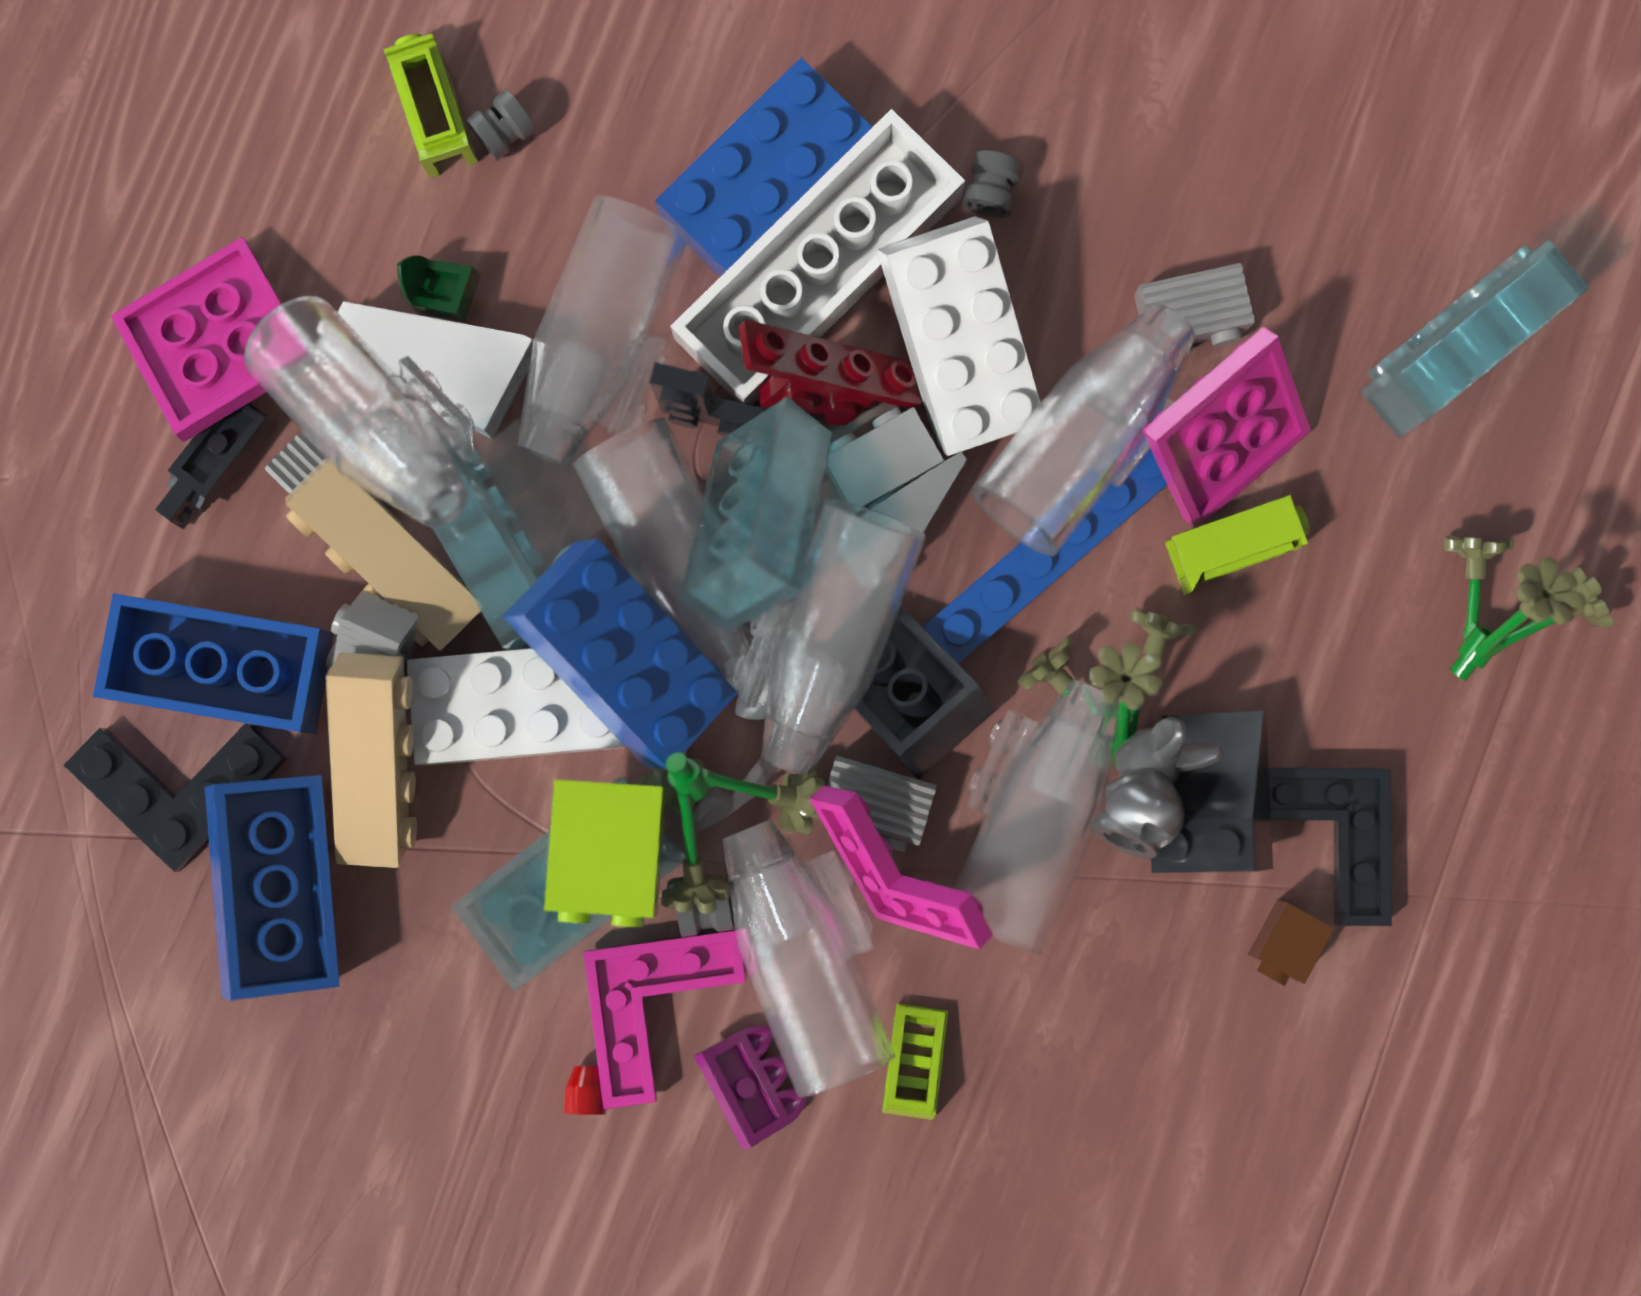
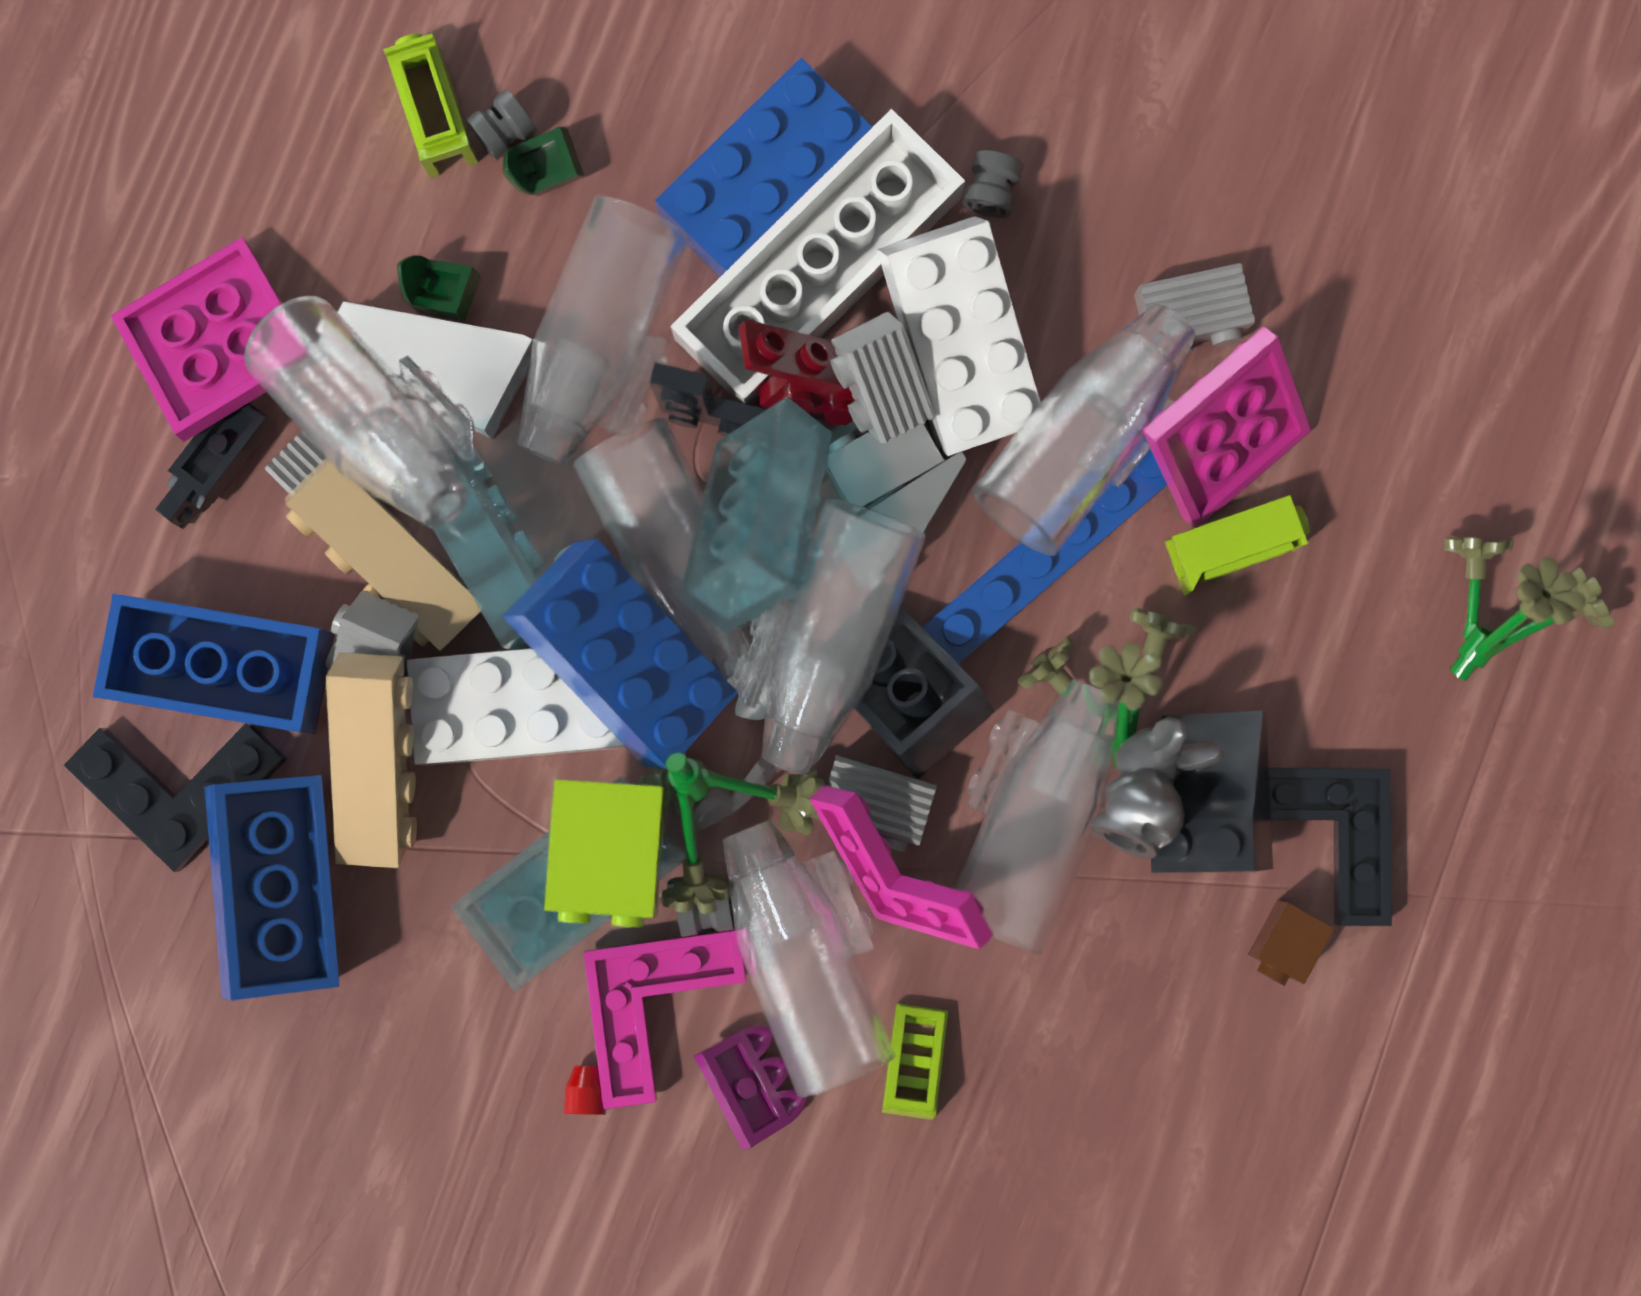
clear light blue brick [1360,239,1590,438] -> none
none -> dark green plate [502,127,585,196]
none -> light grey brick [831,312,936,443]

